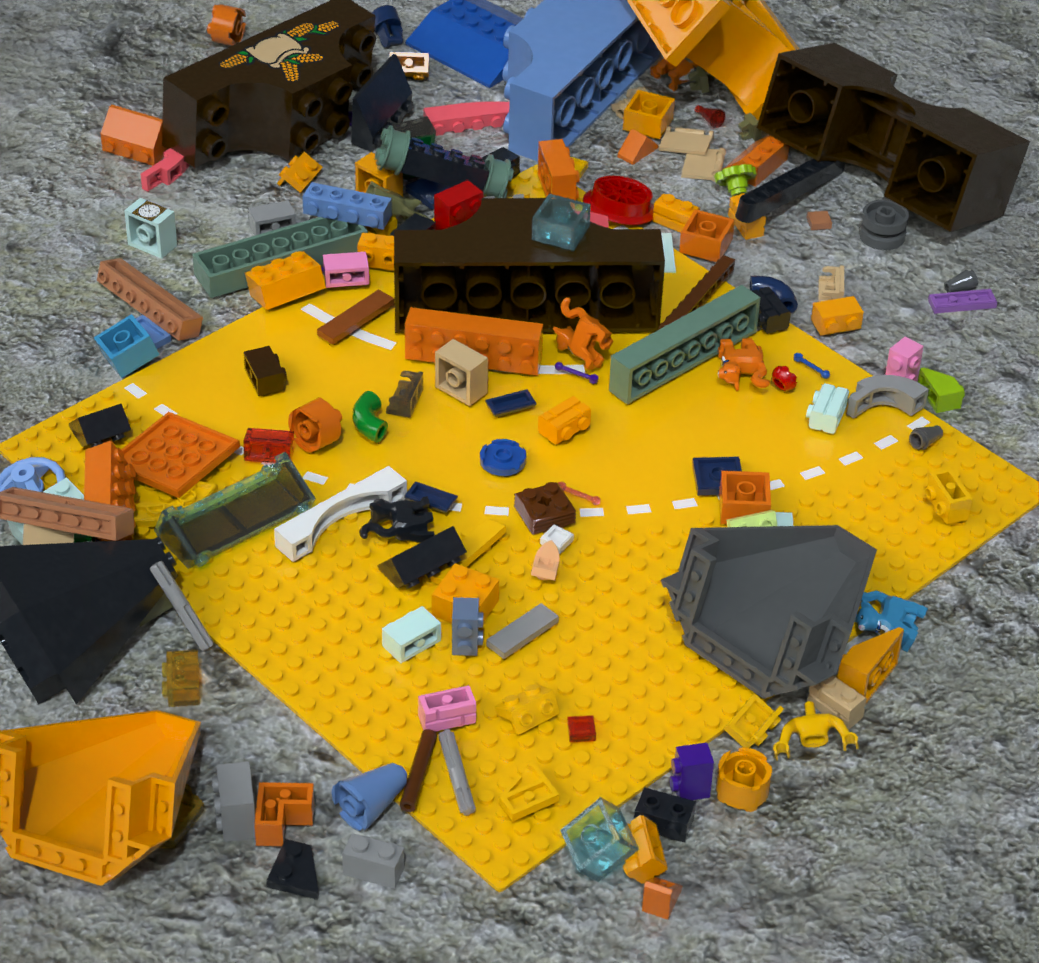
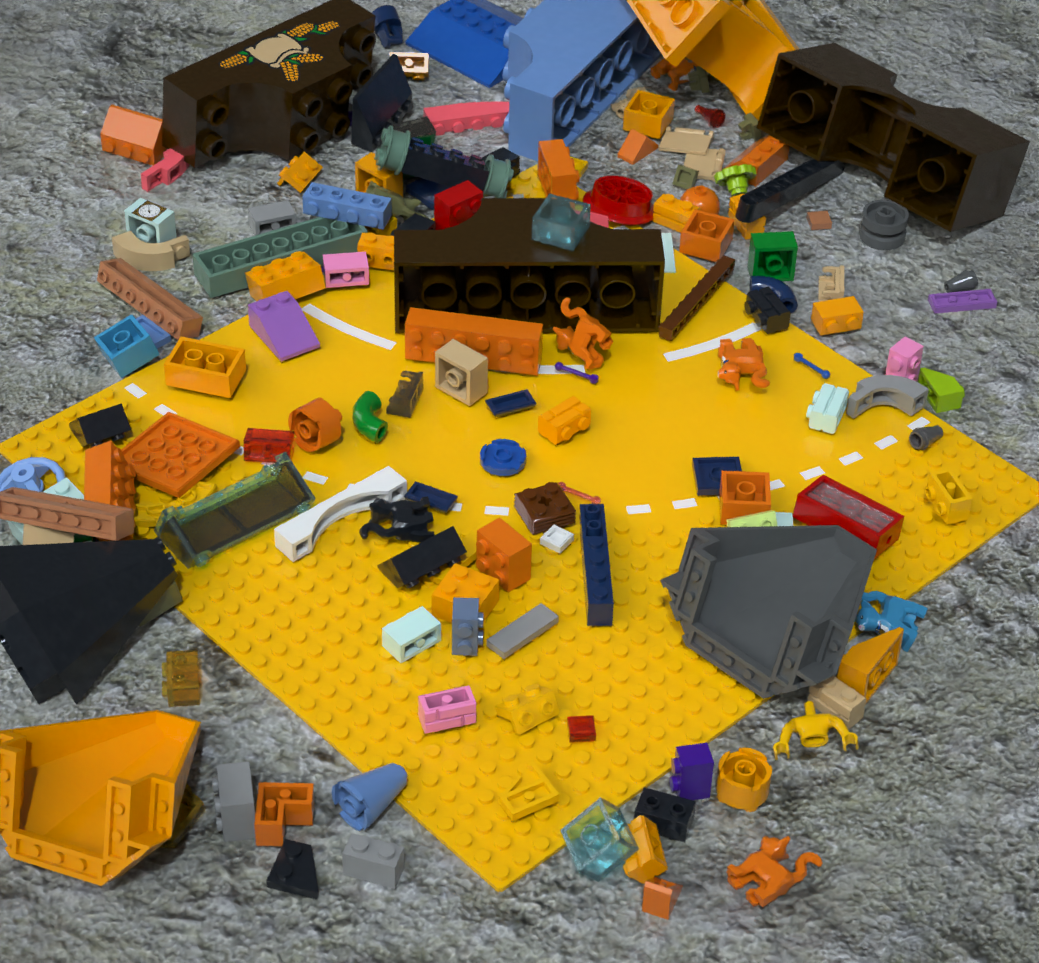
light grey axle [150,561,214,651] -> none
orange brick [207,4,246,46] -> none
dark brown brick [244,346,287,396] -> none
dark orange tile [317,289,394,345] -> none
reddish brown piece [400,729,437,812] -> none
light grey axle [438,729,476,816] -> none
light nougat plate [531,540,560,580] -> none
sand green brick [609,285,760,404] -> none
yellow bracket [724,693,784,748] -> none
red plate [772,366,798,391] -> none
none -> tan arch [112,231,190,271]
none -> light orange brick [164,336,246,398]
none -> medium lavender slope [248,291,320,361]
none -> orange brick [476,517,532,592]
none -> dark blue slope [580,504,614,626]
none -> olive tile [672,165,699,189]
none -> orange cylinder [680,185,720,215]
none -> orange animal [727,836,823,907]
none -> green brick [747,231,798,281]
none -> red brick [793,475,905,560]

